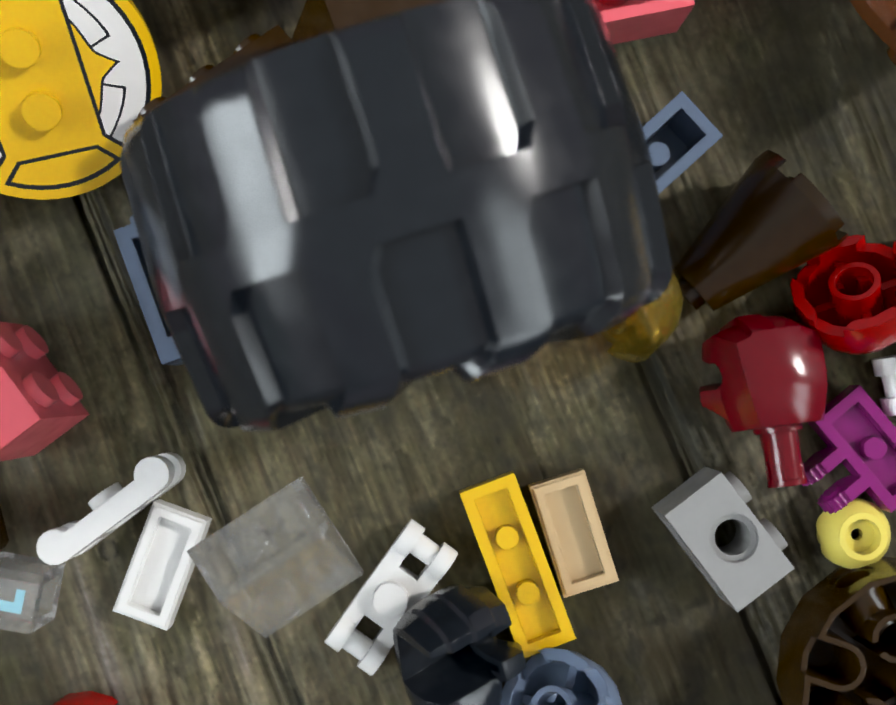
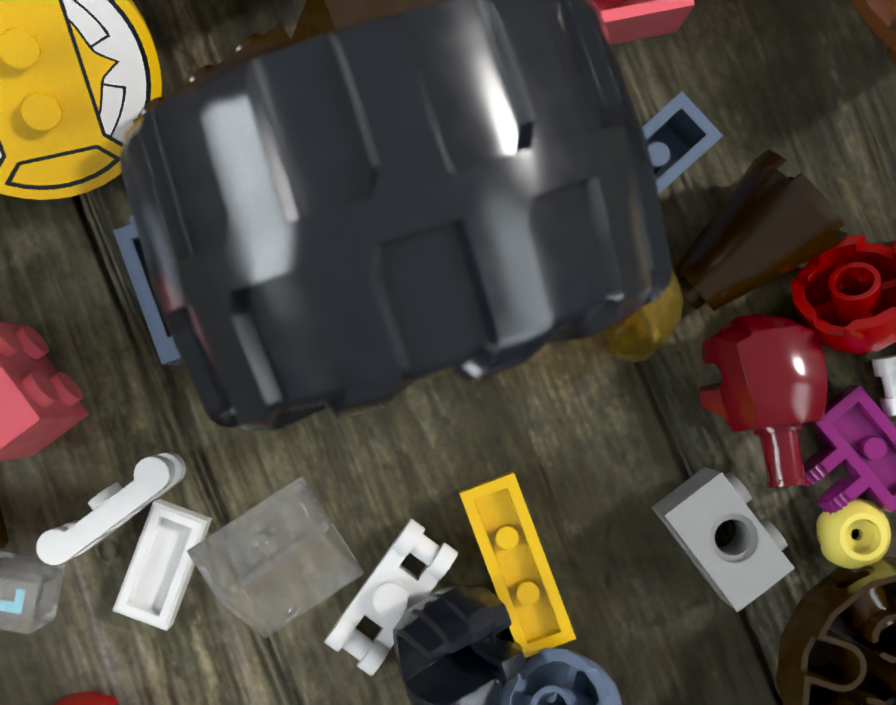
tan tile [528,468,619,598] -> none

